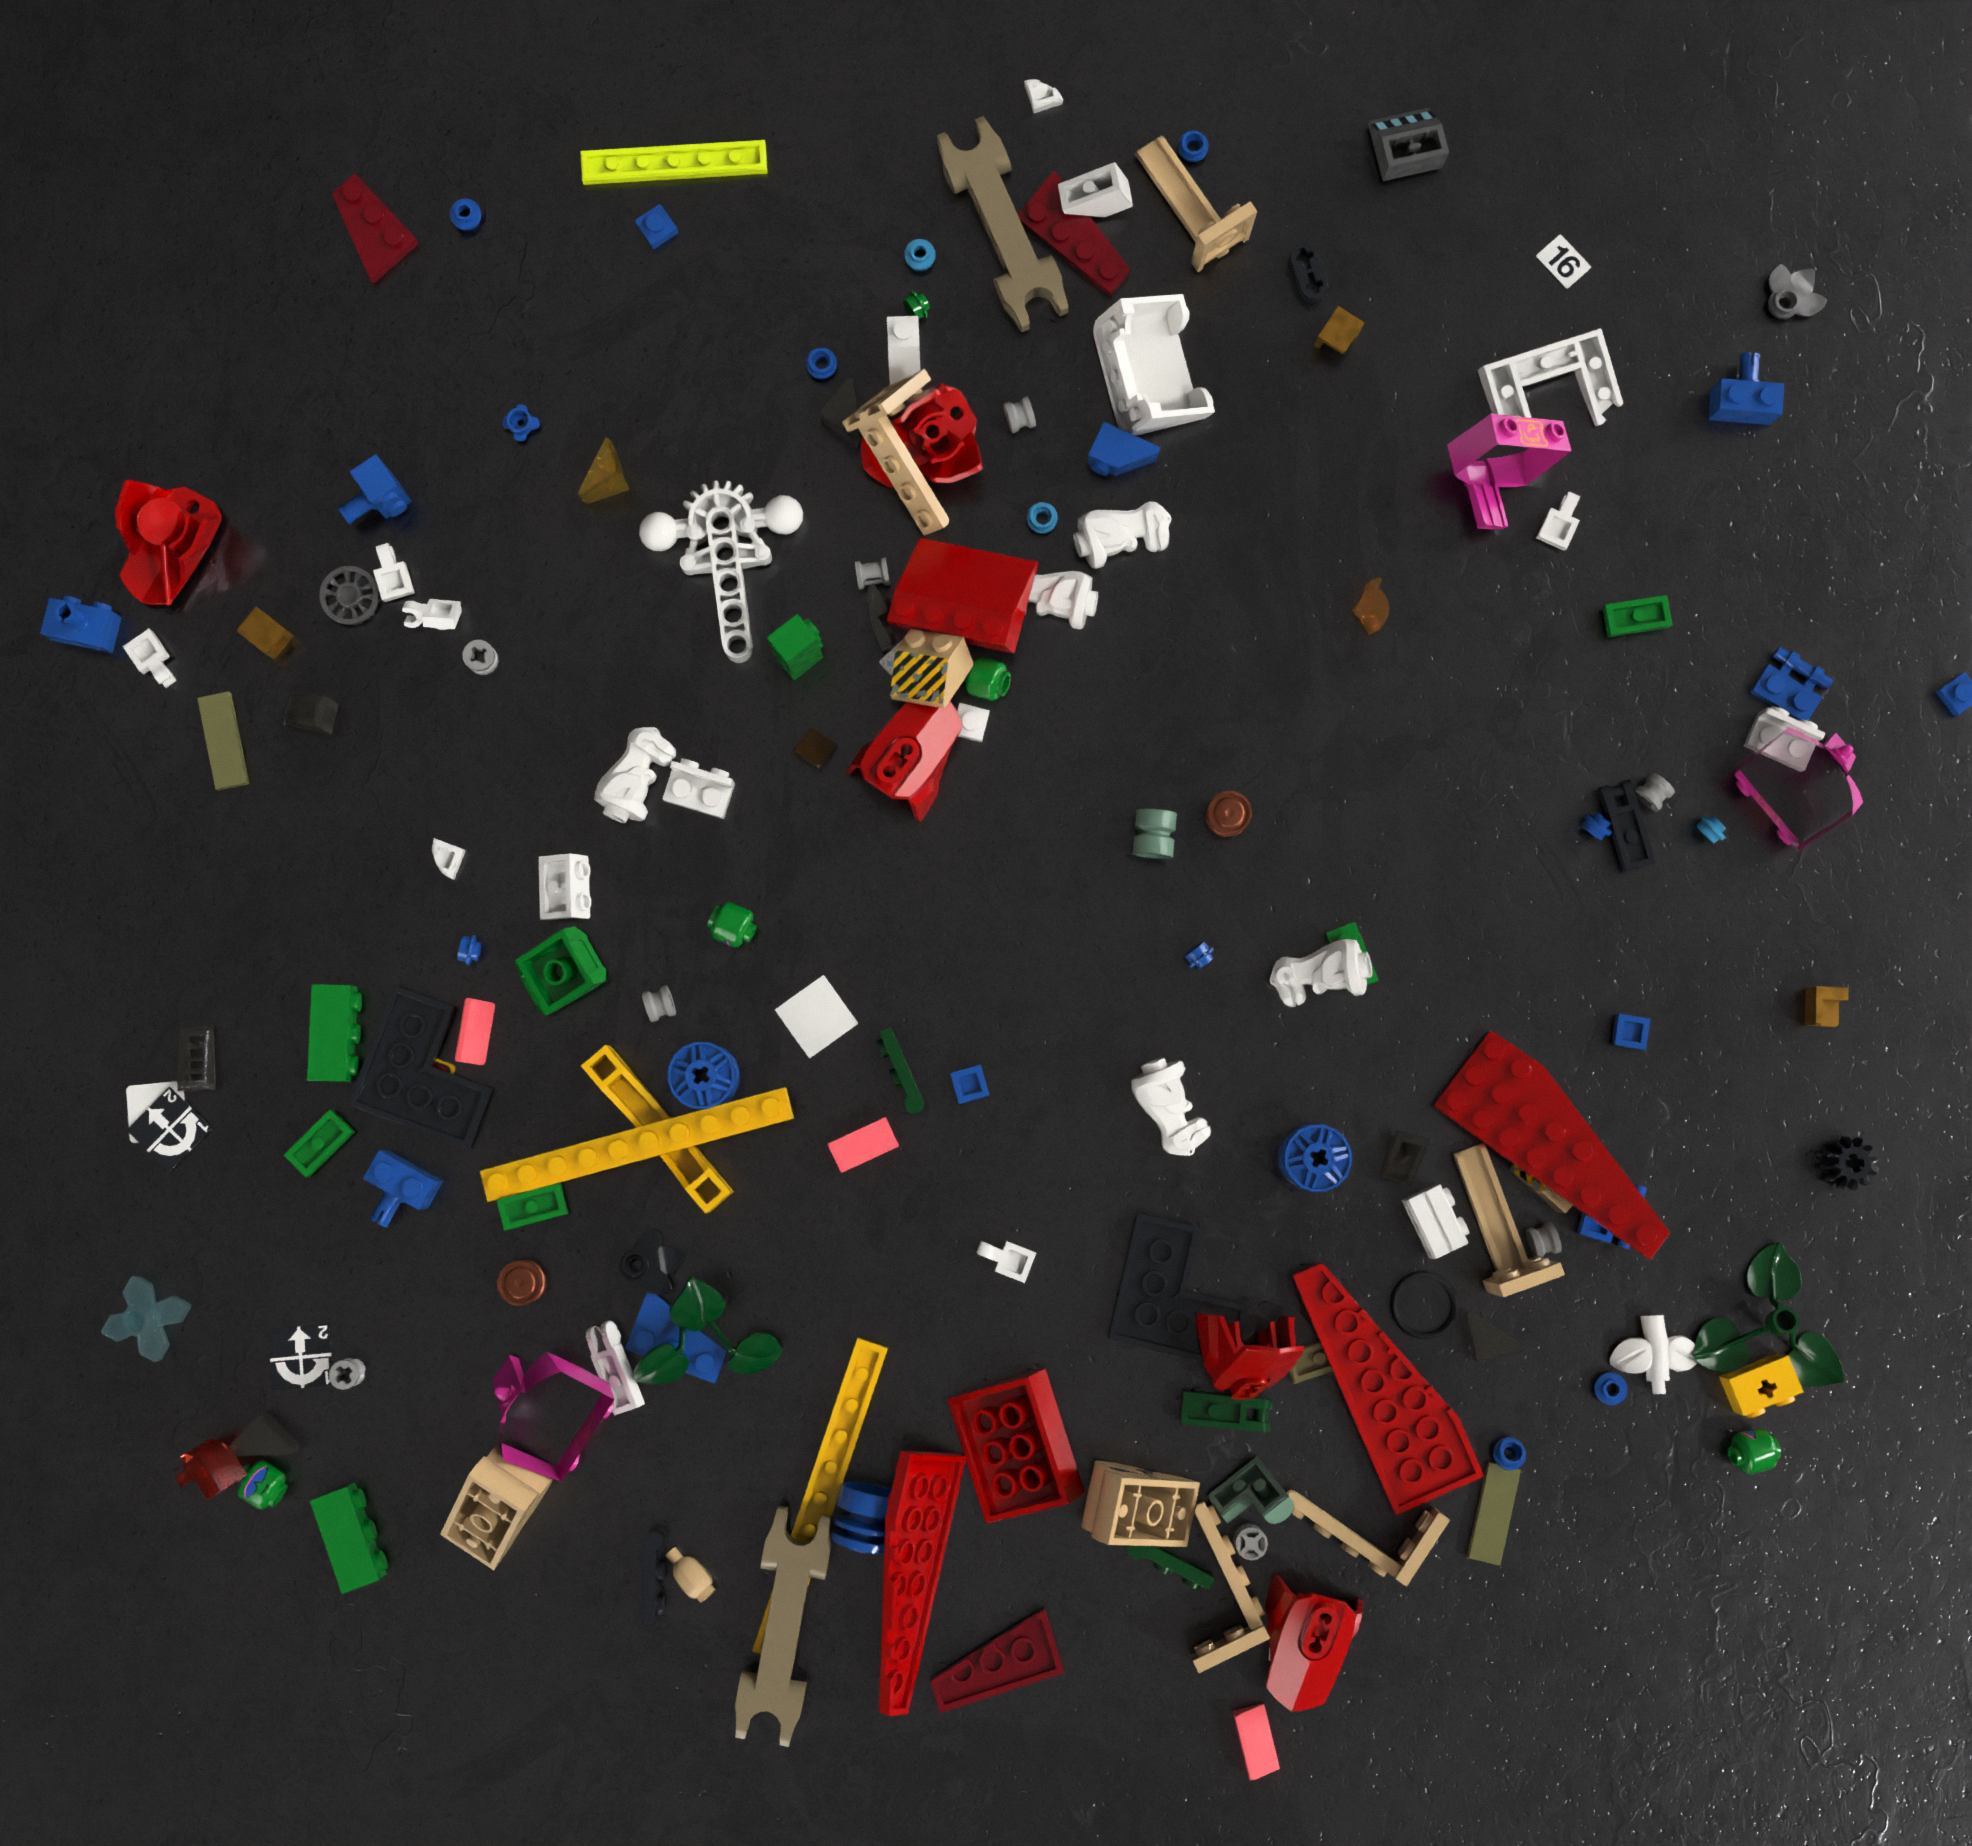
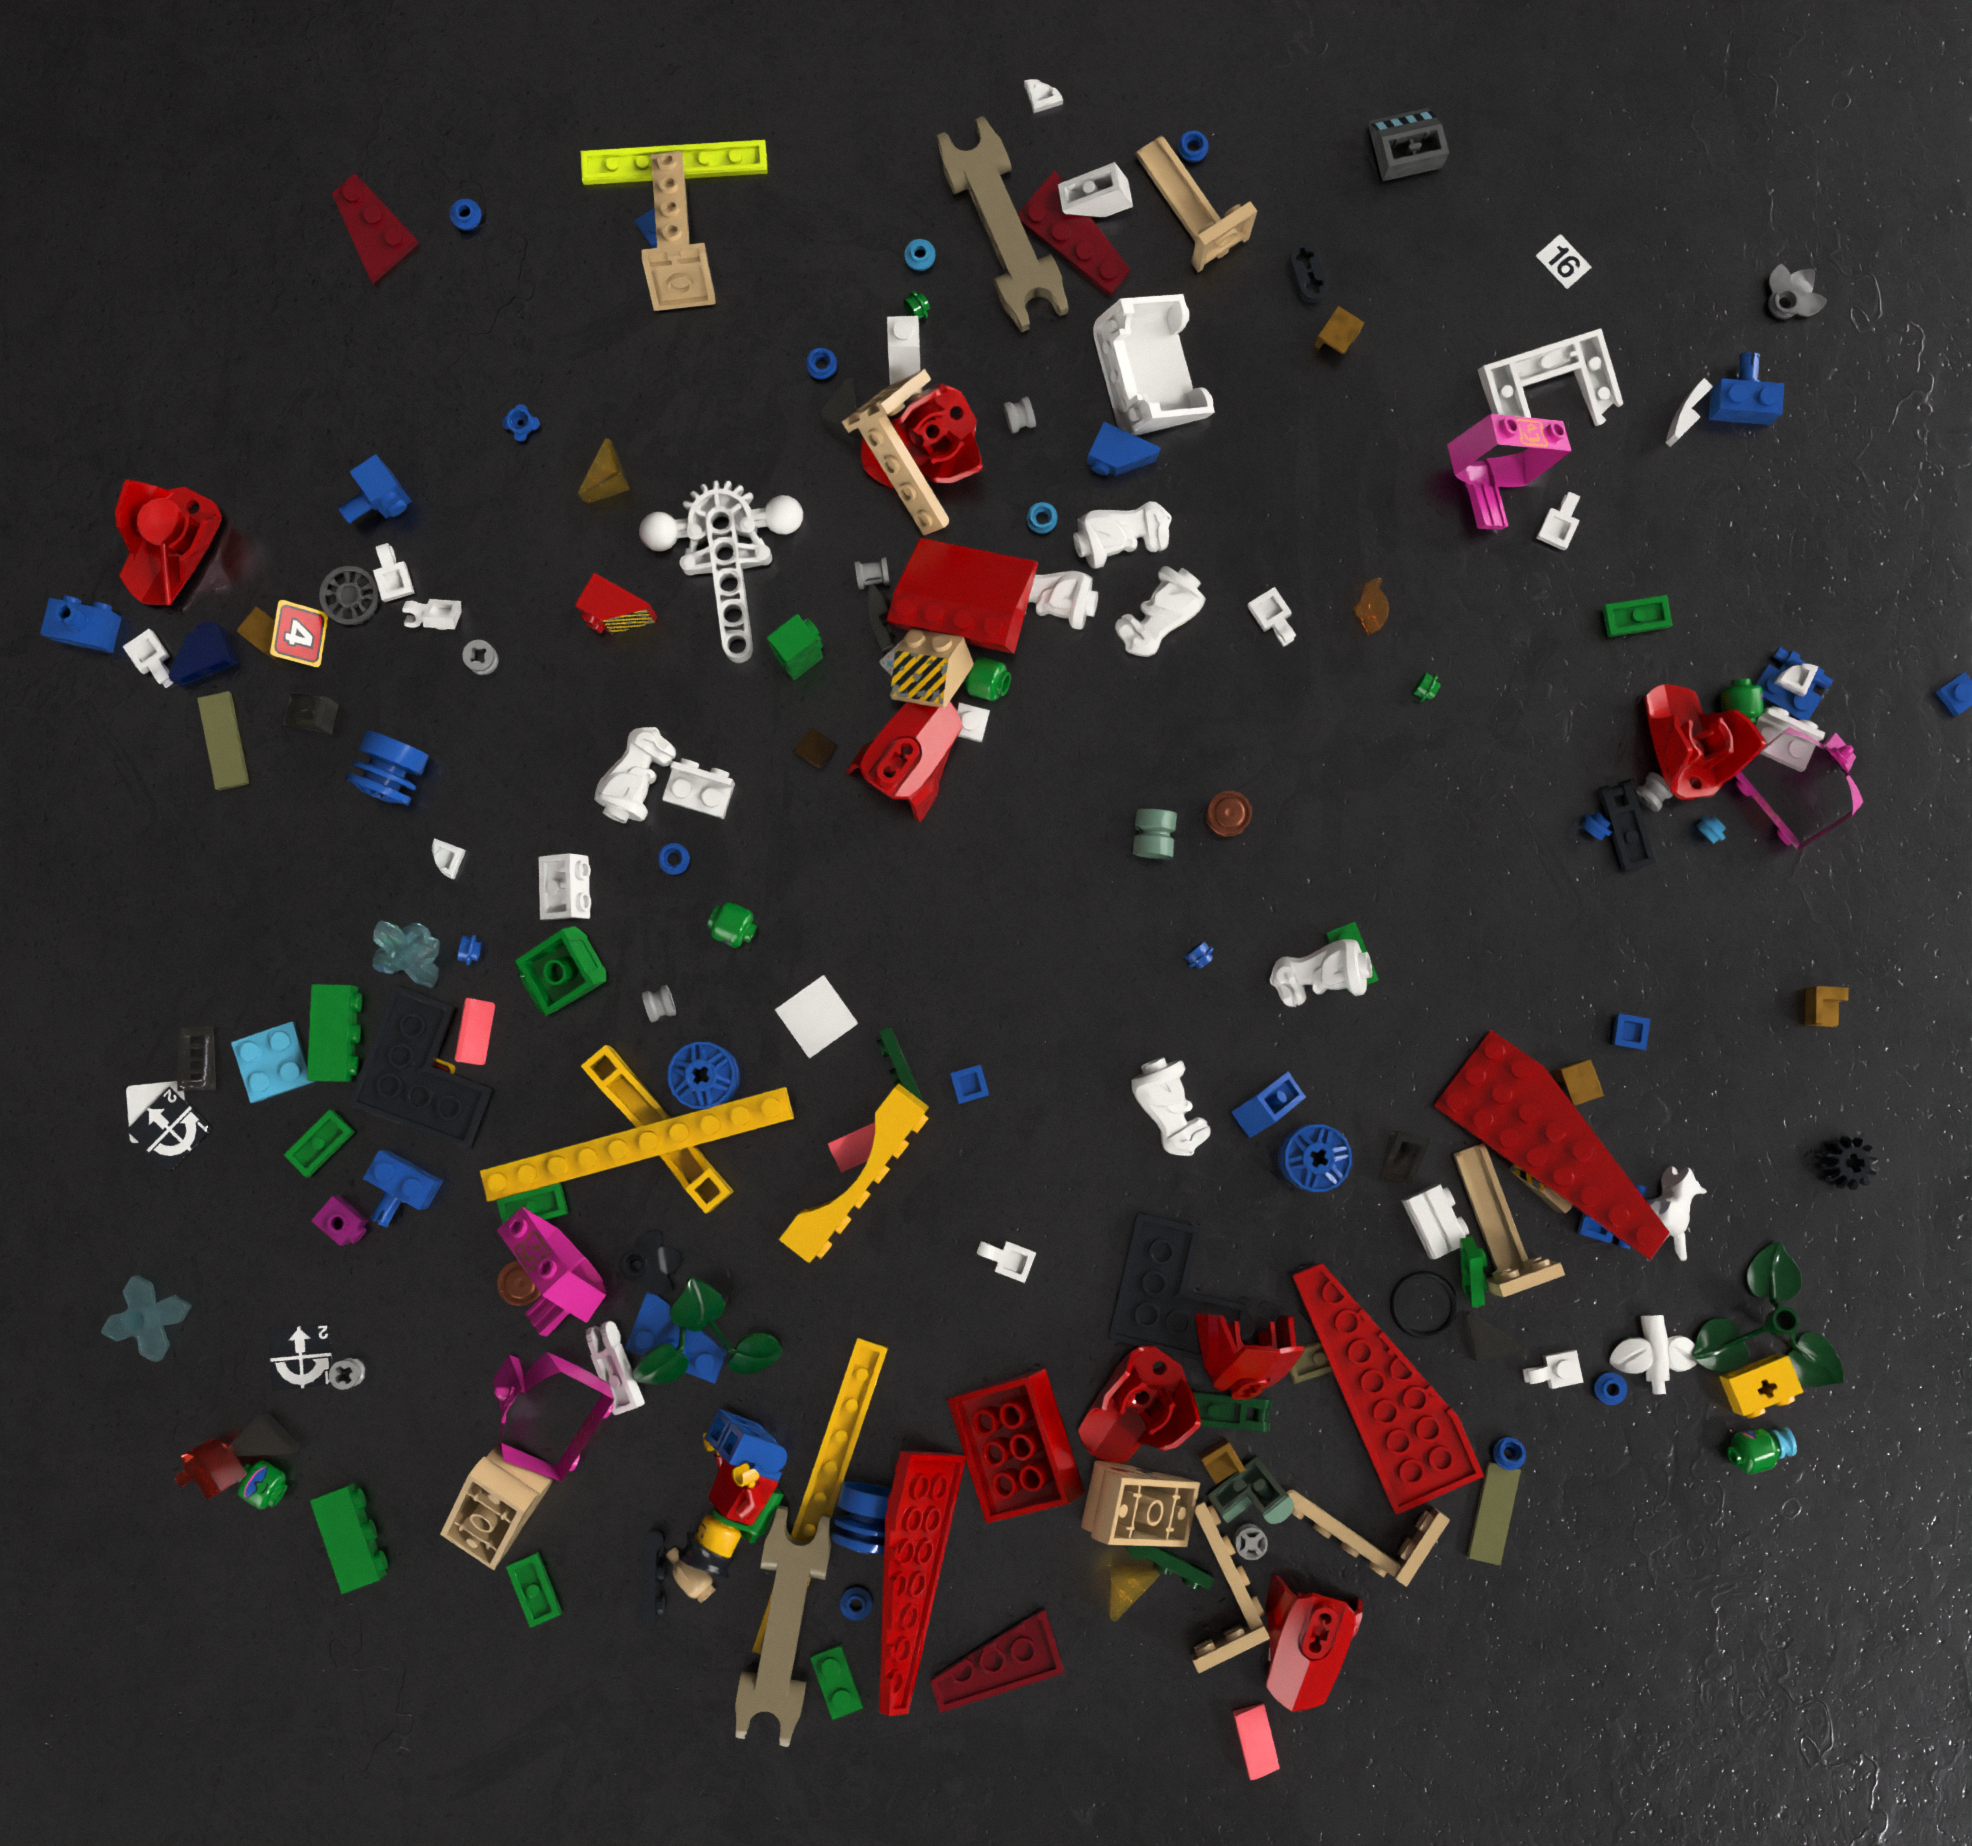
light grey wheel [1525,1222,1562,1258] -> none
none -> clear blue slope [168,622,239,687]
none -> medium azure plate [231,1021,315,1103]
none -> sticker [270,600,328,667]
none -> magenta brick [311,1195,369,1246]
none -> blue wheel [345,730,429,806]
none -> clear light blue plant [373,920,440,988]
none -> dark pink piece [497,1207,606,1337]
none -> green plate [506,1552,562,1628]
none -> red slope [575,573,658,634]
none -> tan bracket [641,151,716,311]
none -> blue plate [658,843,690,875]
none -> piece [678,1409,787,1578]
none -> yellow arch [779,1084,929,1263]
none -> green plate [810,1644,864,1720]
none -> blue plate [840,1587,873,1621]
none -> red piece [1077,1345,1201,1463]
none -> clear yellow slope [1108,1565,1160,1623]
none -> white animal [1115,566,1206,657]
none -> pearl gold panel [1198,1438,1246,1484]
none -> blue slope [1232,1071,1306,1138]
none -> white plate [1247,587,1296,647]
none -> green plate [1412,672,1440,702]
none -> green plate [1459,1236,1488,1308]
none -> white plate [1522,1350,1583,1389]
none -> pearl gold panel [1553,1059,1604,1105]
none -> red piece [1644,684,1766,801]
none -> white animal [1647,1166,1707,1261]
none -> white slope [1666,378,1713,447]
none -> green head [1721,679,1764,723]
none -> medium azure bush [1768,1427,1797,1459]
none -> white tile [1773,664,1818,697]

